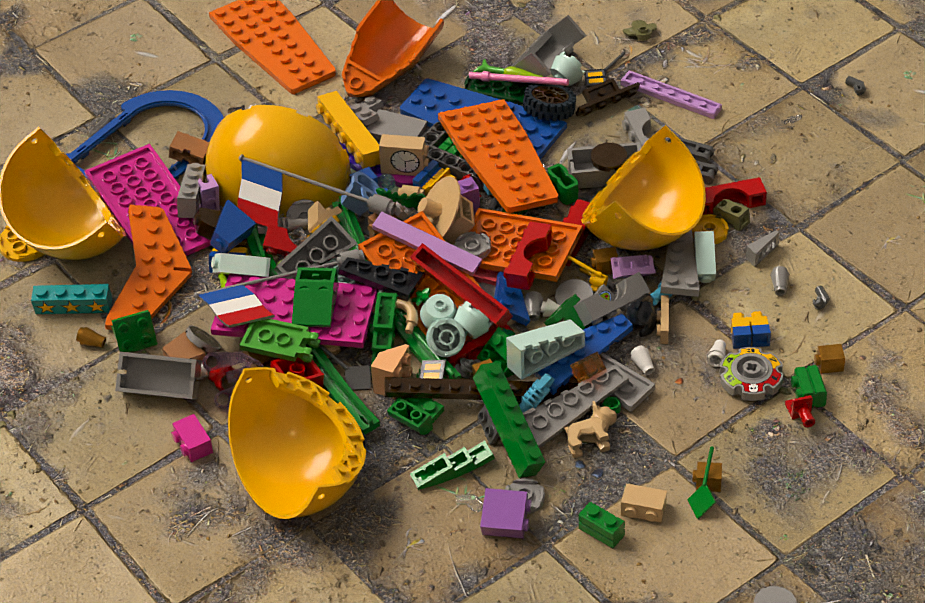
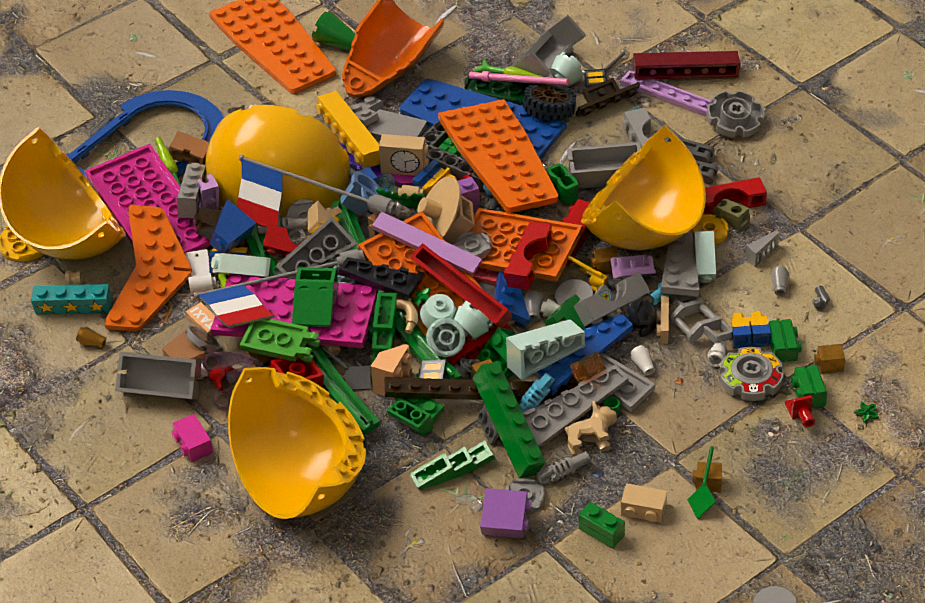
green bracket [111,310,158,353] -> none
dark brown tile [591,143,627,172] -> none
olive plate [623,20,657,41] -> none
dark grey arm [845,76,866,95] -> none
none -> tan wheel [65,270,83,285]
none -> lime piece [155,137,181,187]
none -> white door [185,249,217,296]
none -> light nougat tile [185,302,215,335]
none -> green cone [312,11,356,51]
none -> light grey hinge [536,451,591,486]
none -> dark red brick [632,51,741,80]
none -> light grey bar [669,295,733,343]
none -> light grey piece [706,91,765,138]
none -> green brick [768,319,802,362]
none -> green plant [854,401,879,423]

